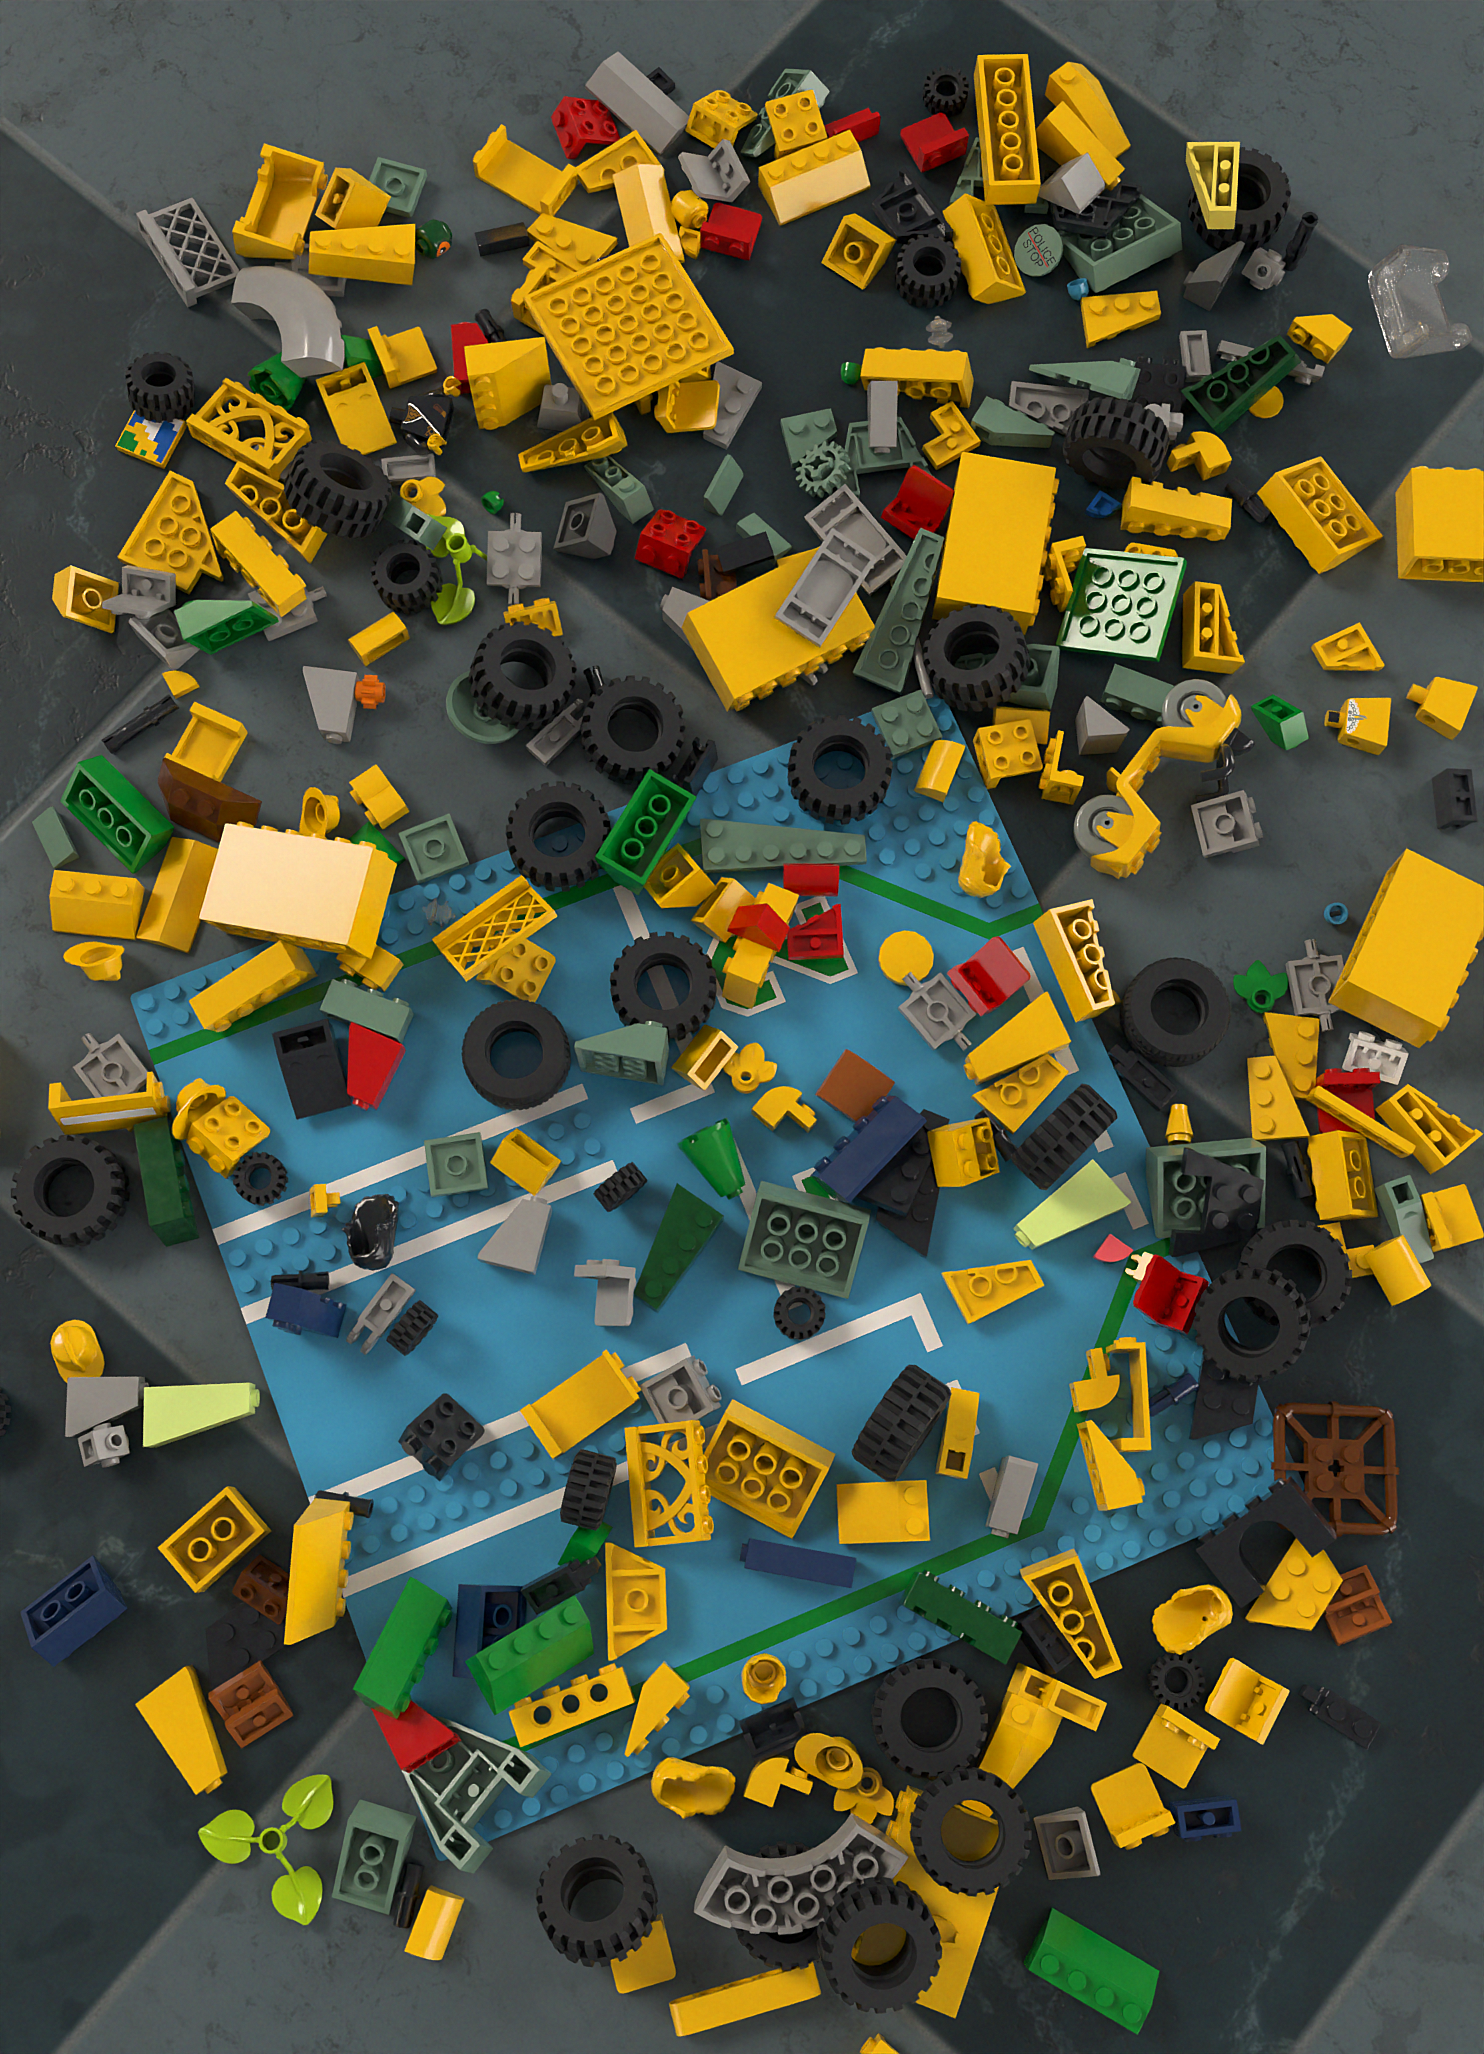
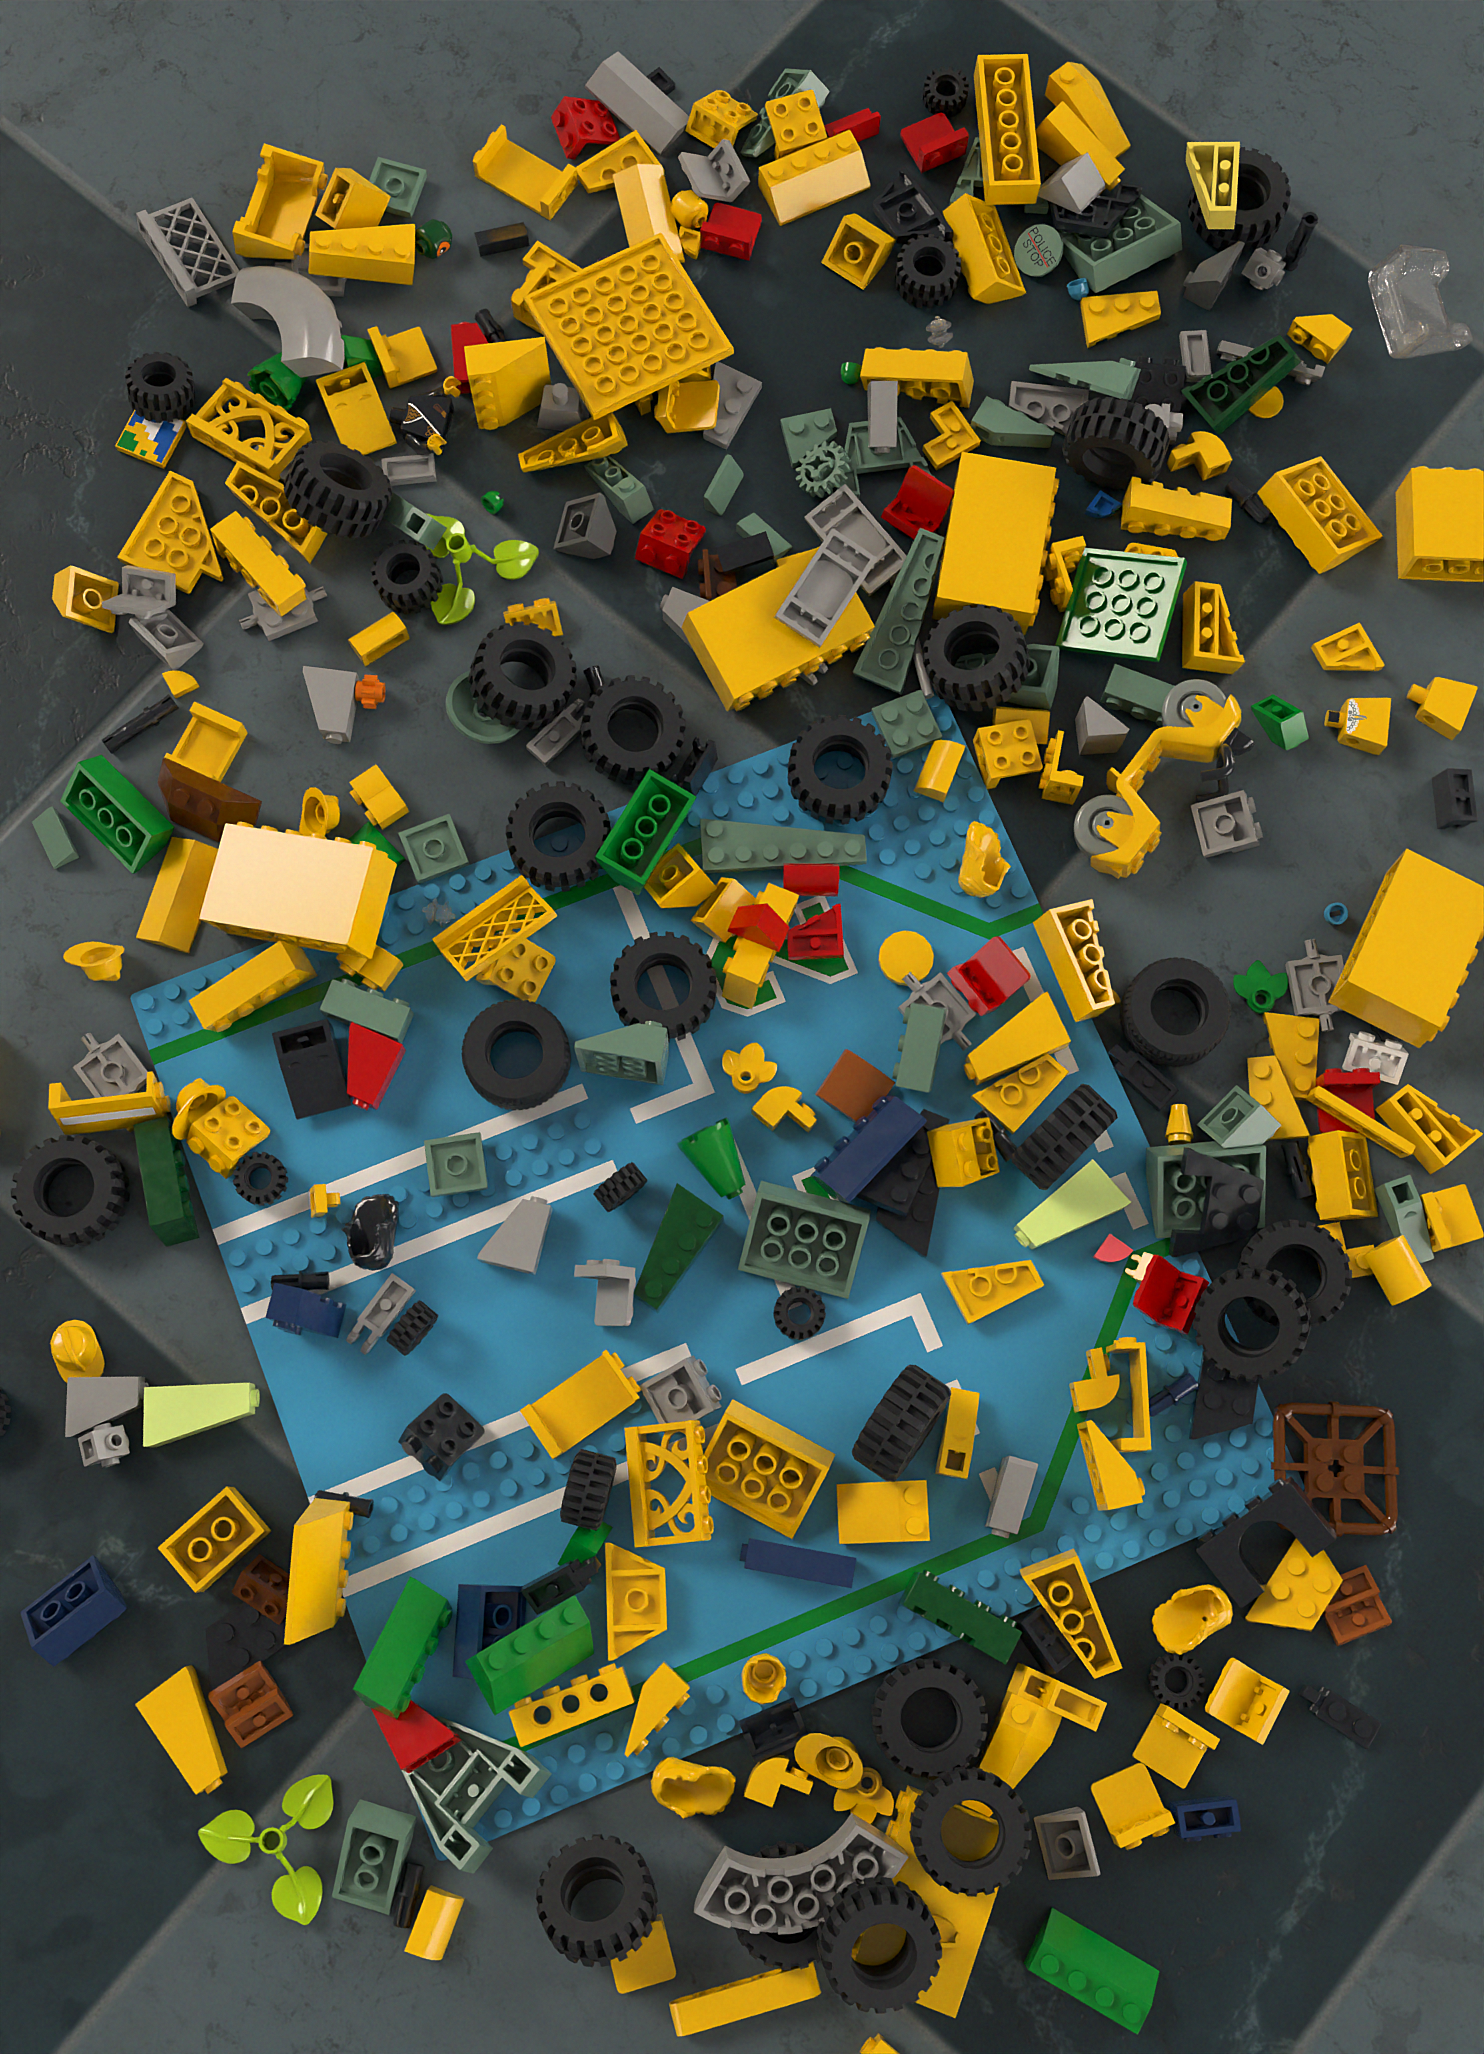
yellow slope [49,870,145,940] -> none
green slope [174,600,279,655] -> none
yellow plate [400,477,446,516] -> none
light grey plate [487,513,542,605] -> none
yellow brick [490,1128,561,1196] -> none
yellow wing [527,213,618,269] -> none
yellow brick [671,1024,738,1091] -> none
none -> sand green brick [893,1002,947,1093]
none -> sand green slope [1197,1085,1281,1149]

